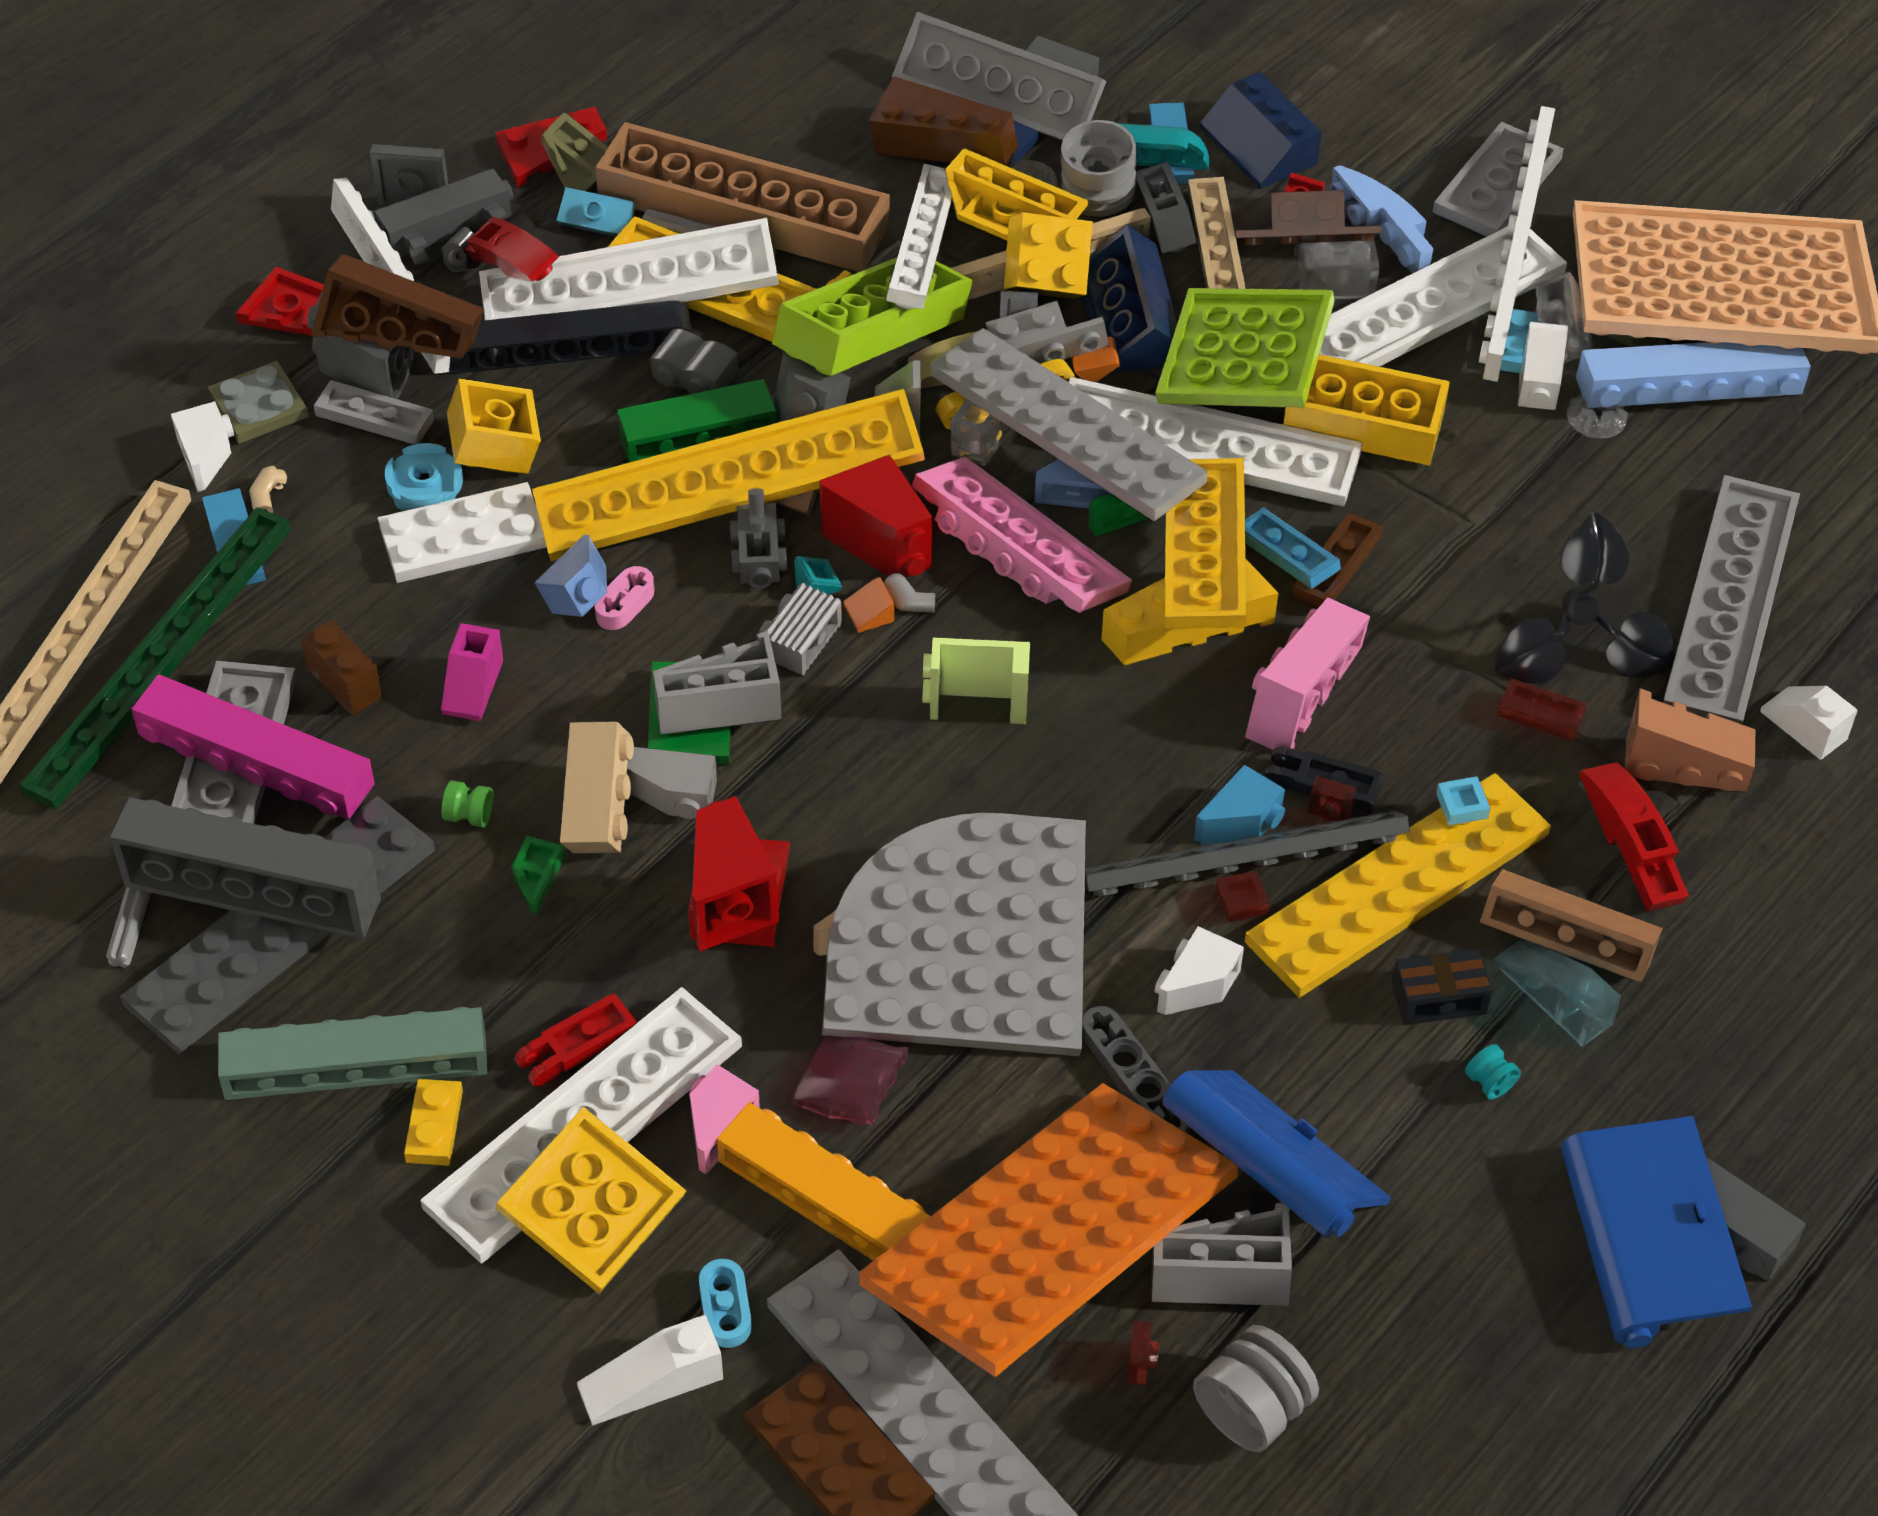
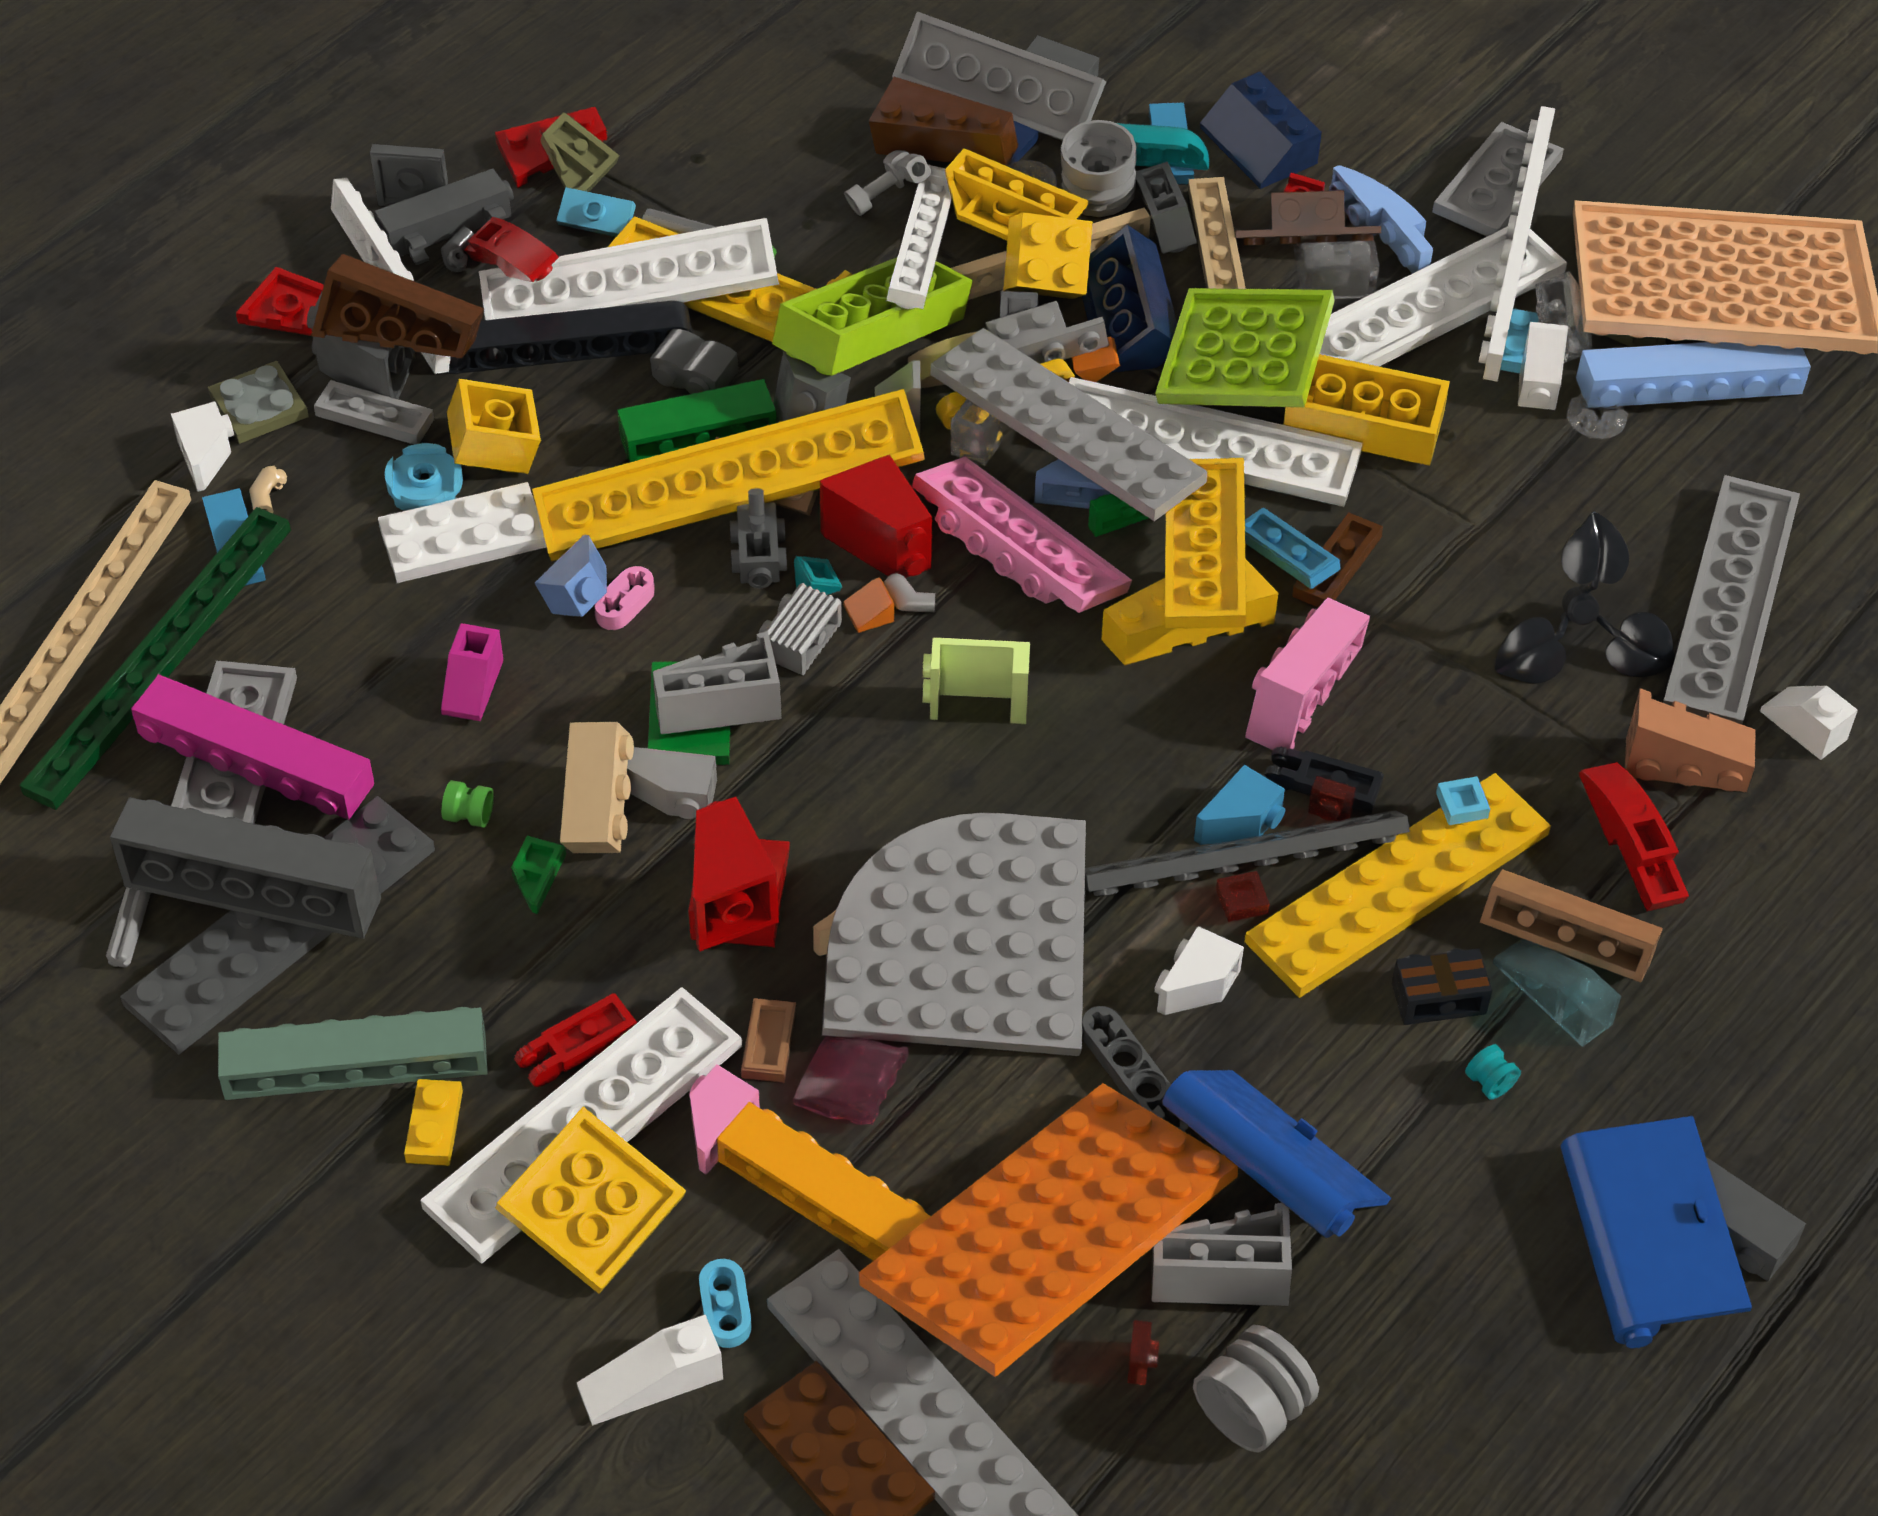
reddish brown brick [300,621,382,715] -> none
medium nougat brick [595,122,890,272] -> none
clear red plate [1497,678,1588,741] -> none
none -> medium nougat tile [741,998,796,1083]
none -> light grey bar [844,150,932,216]

